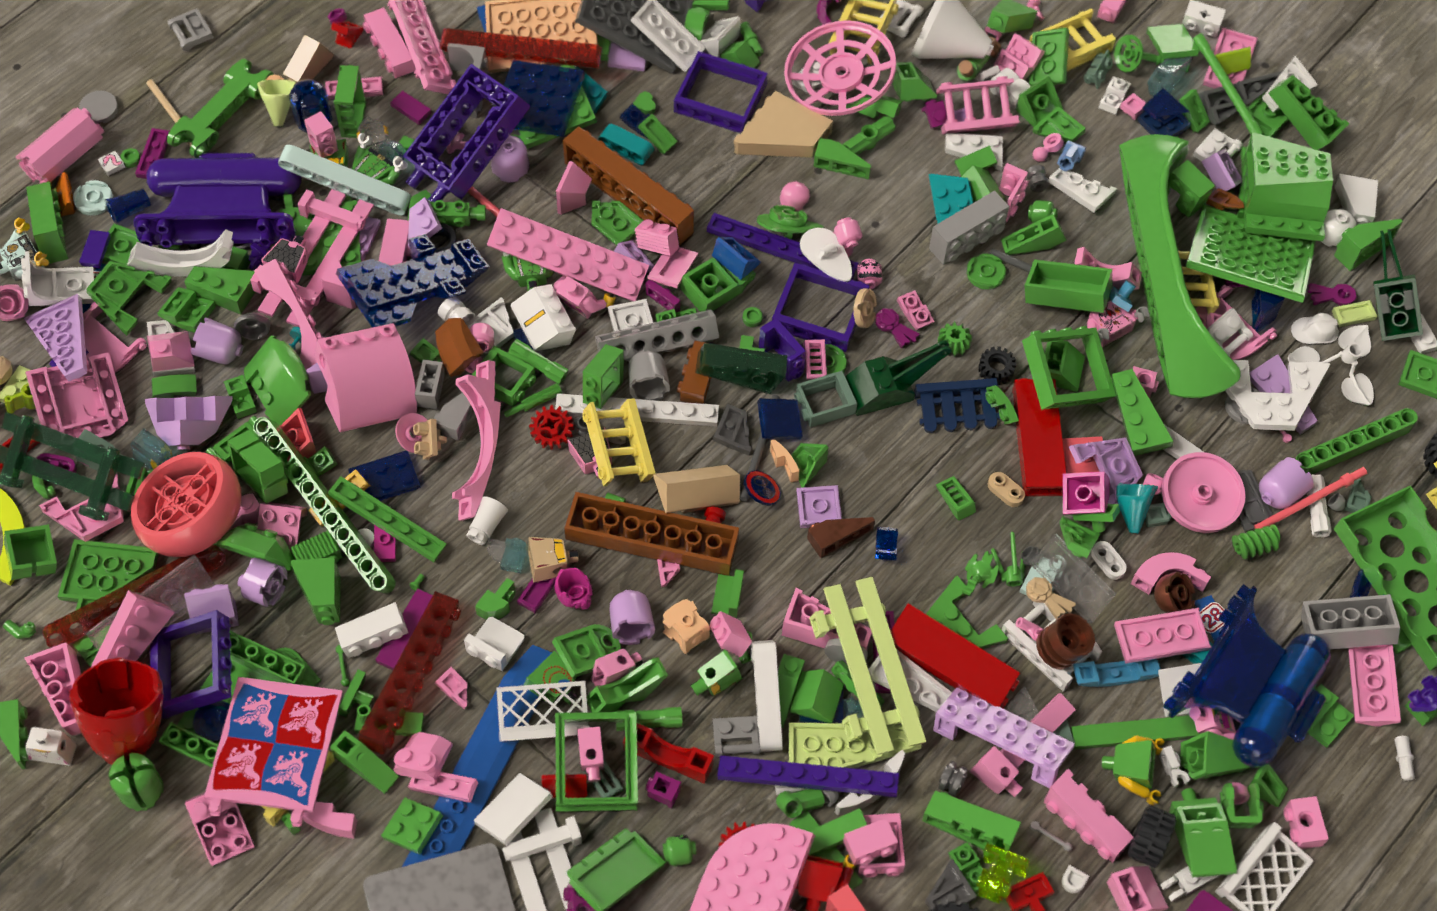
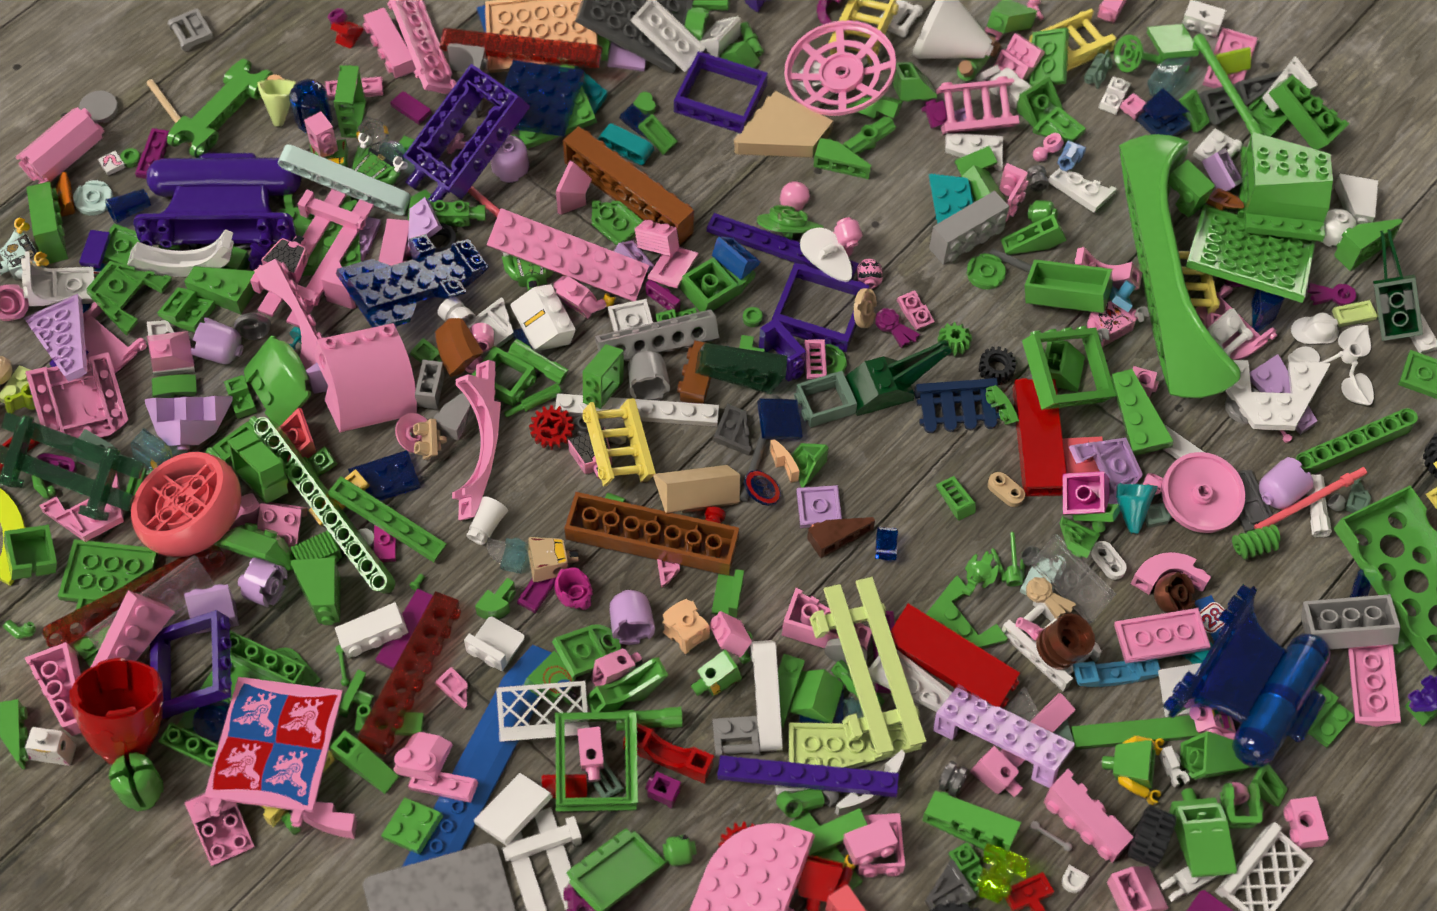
slope [283,35,334,87] -> none
white axle [1394,736,1415,781] -> none

